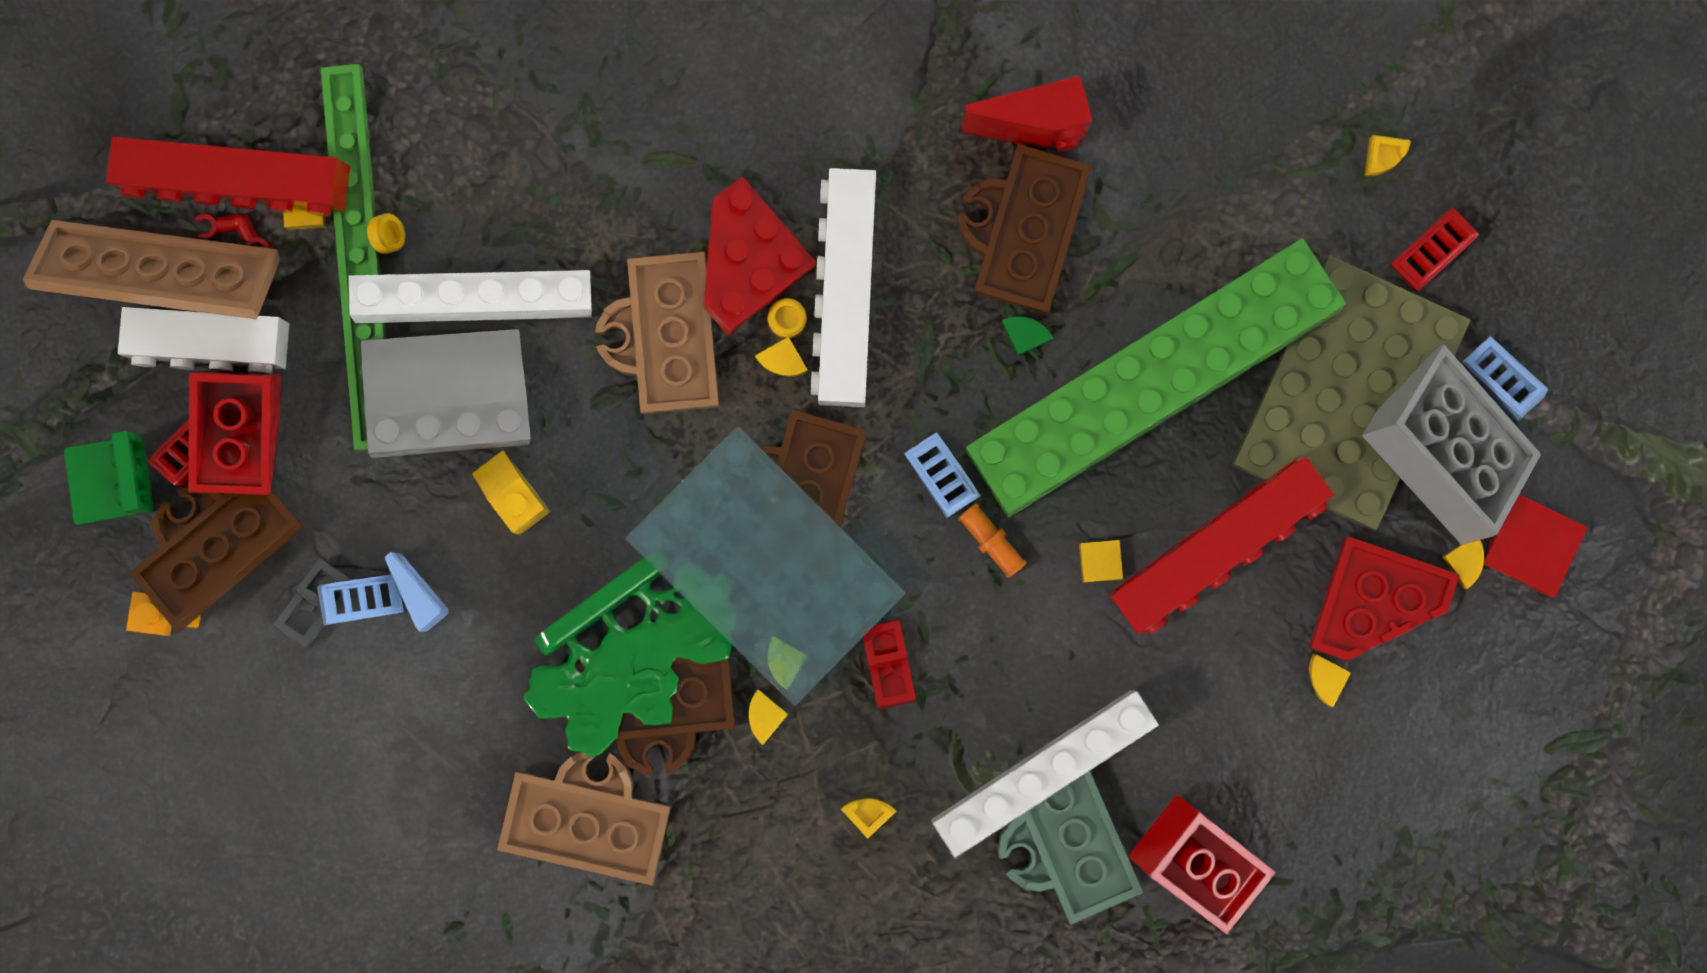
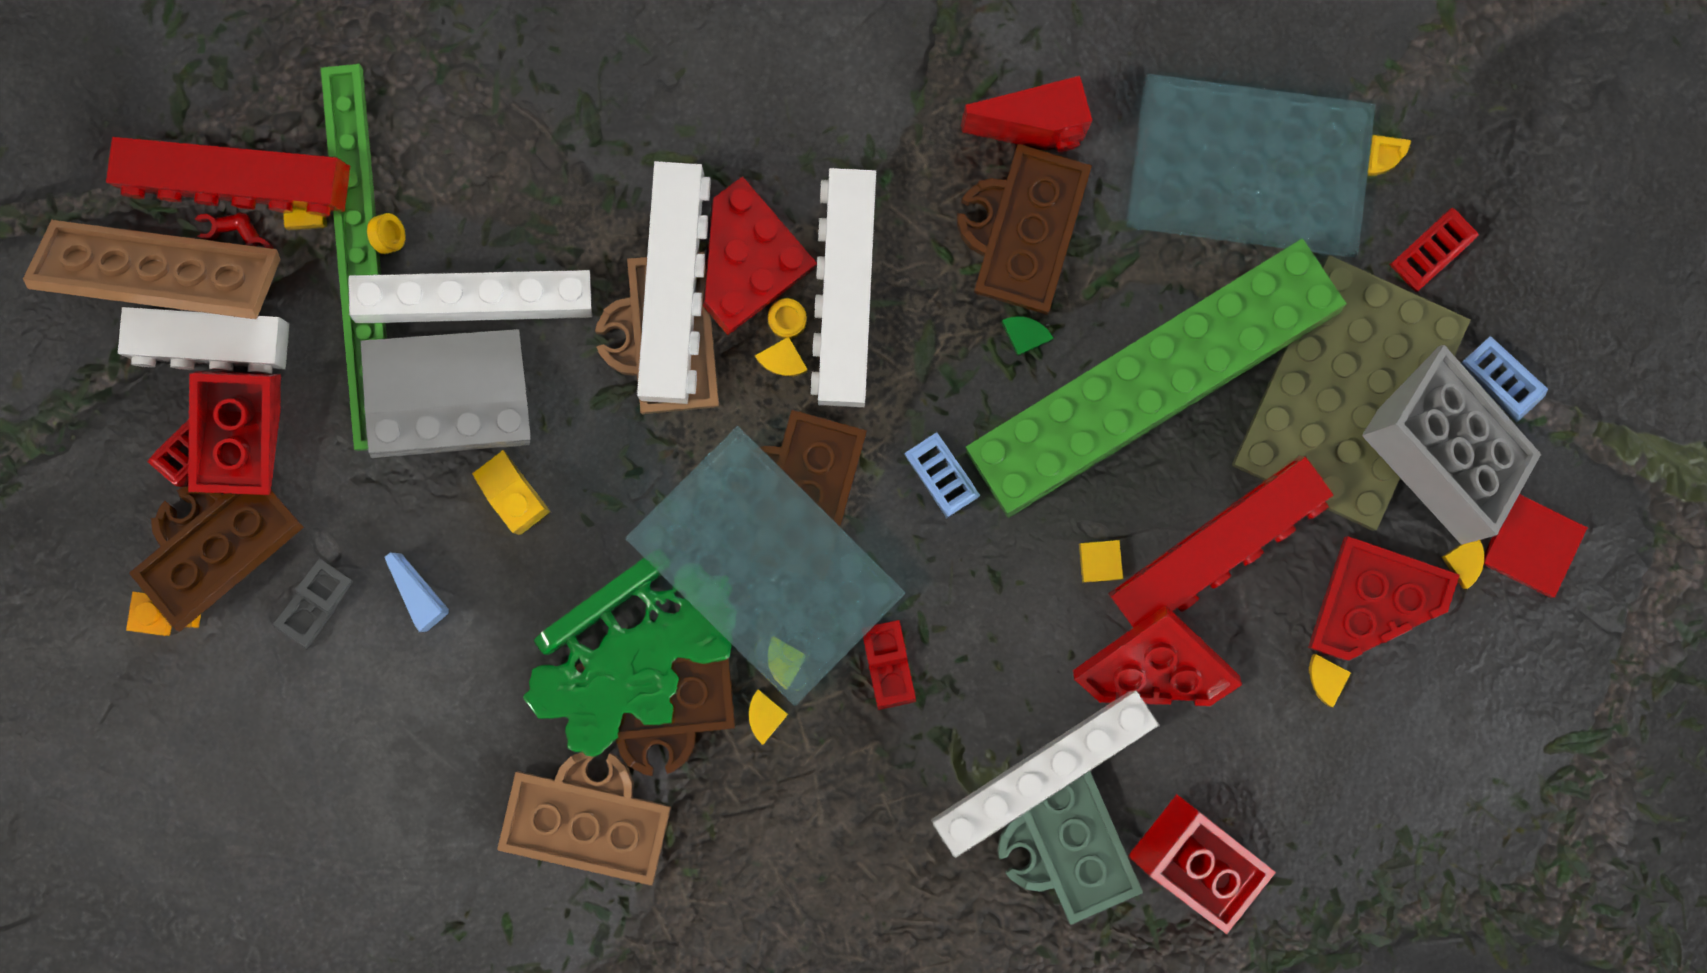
green bracket [64,431,155,525] -> none
light blue slope [317,574,404,626] -> none
yellow tile [841,798,897,838] -> none
orange pin [957,502,1027,578] -> none
none -> white brick [637,161,711,404]
none -> red plate [1073,605,1242,706]
none -> clear light blue plate [1126,74,1376,257]

